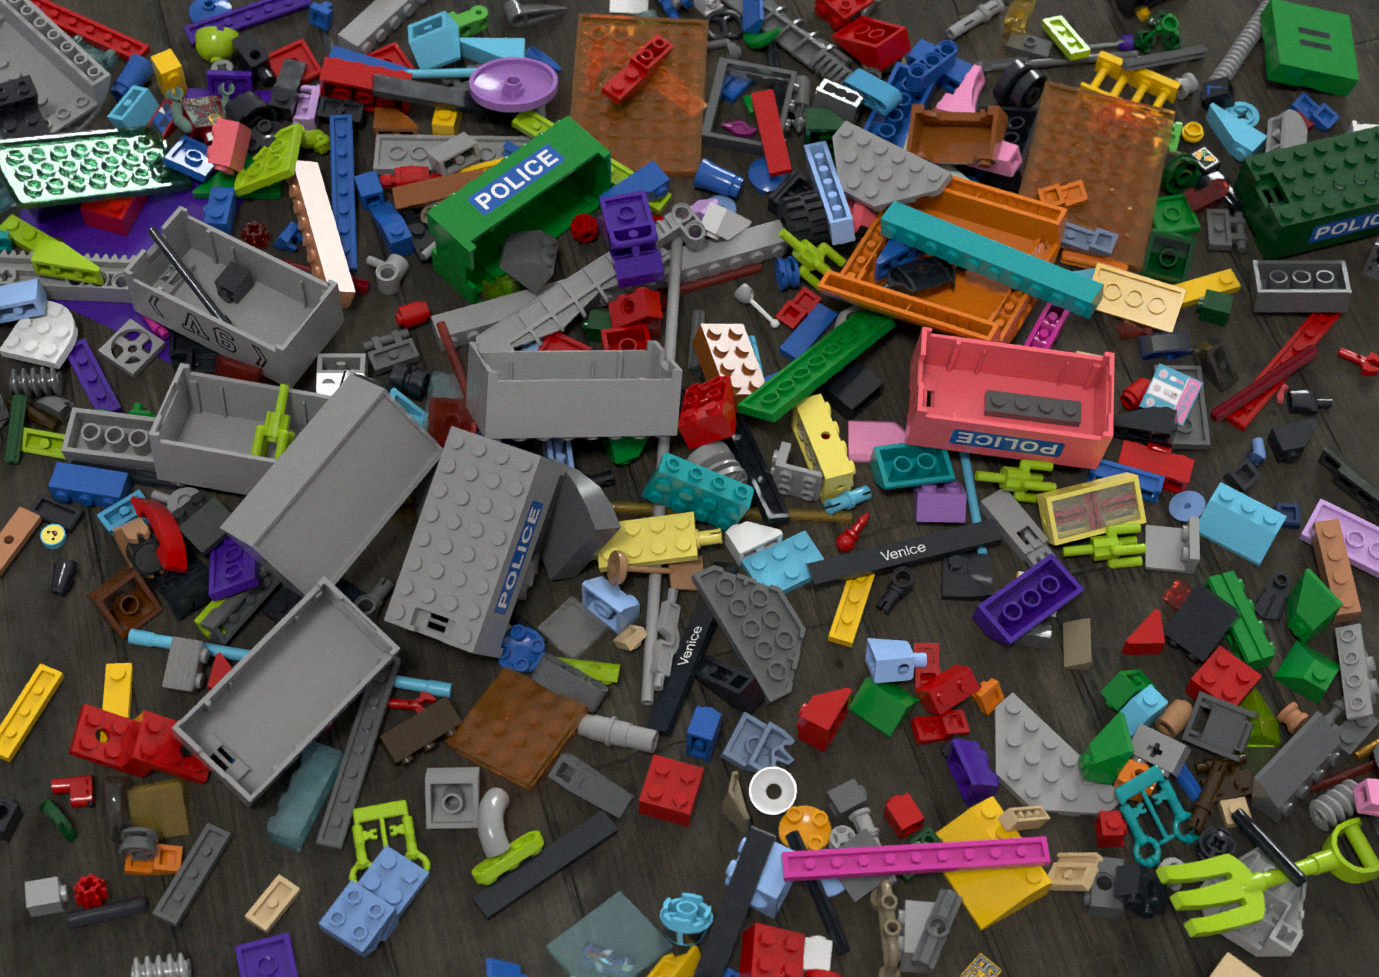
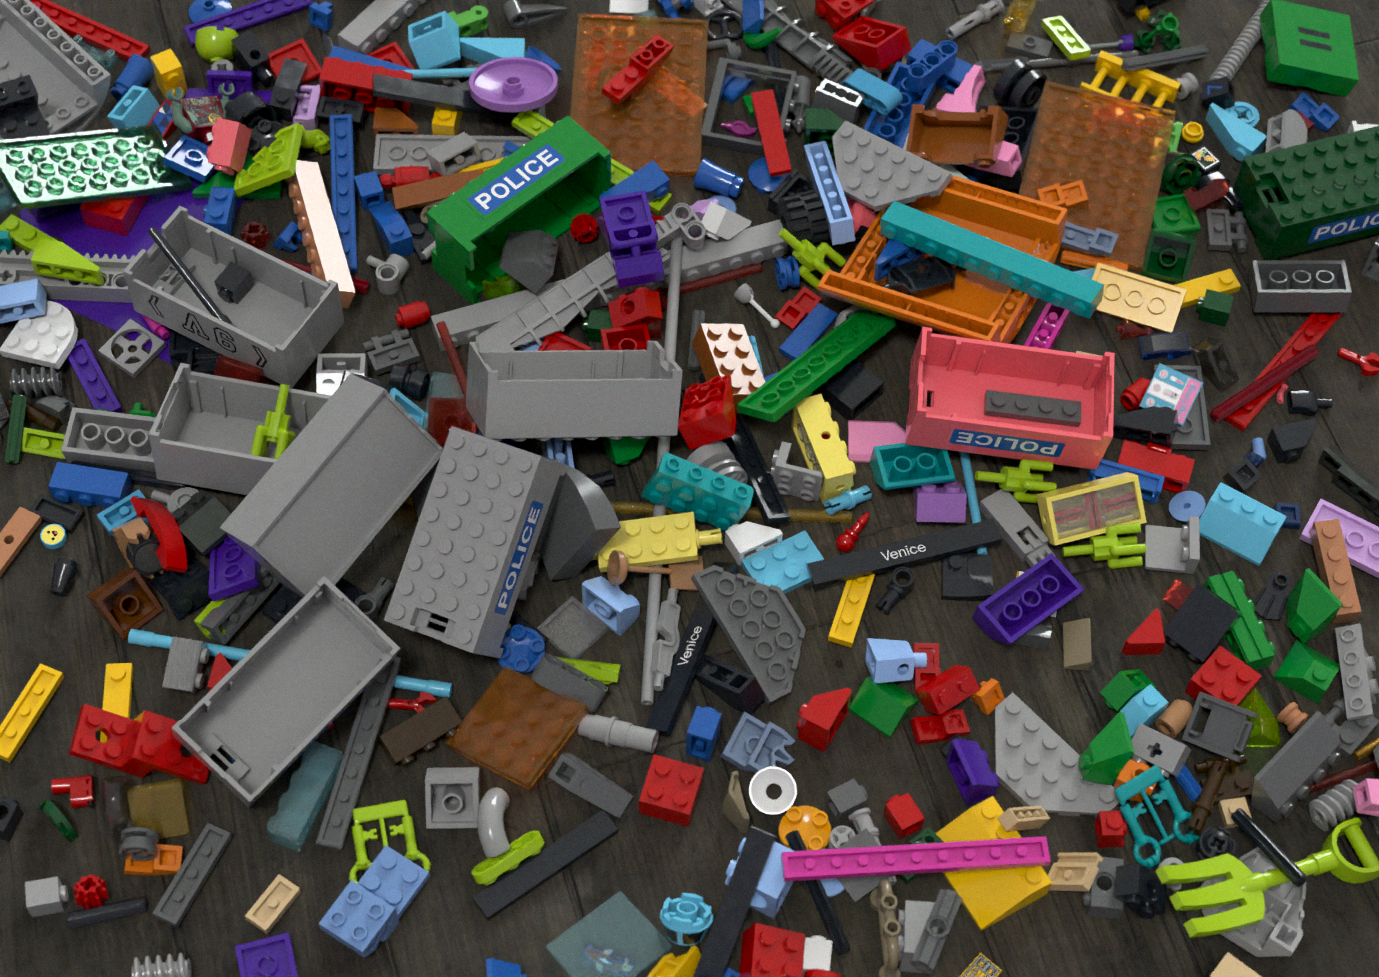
tan plate [613,624,648,651] -> none

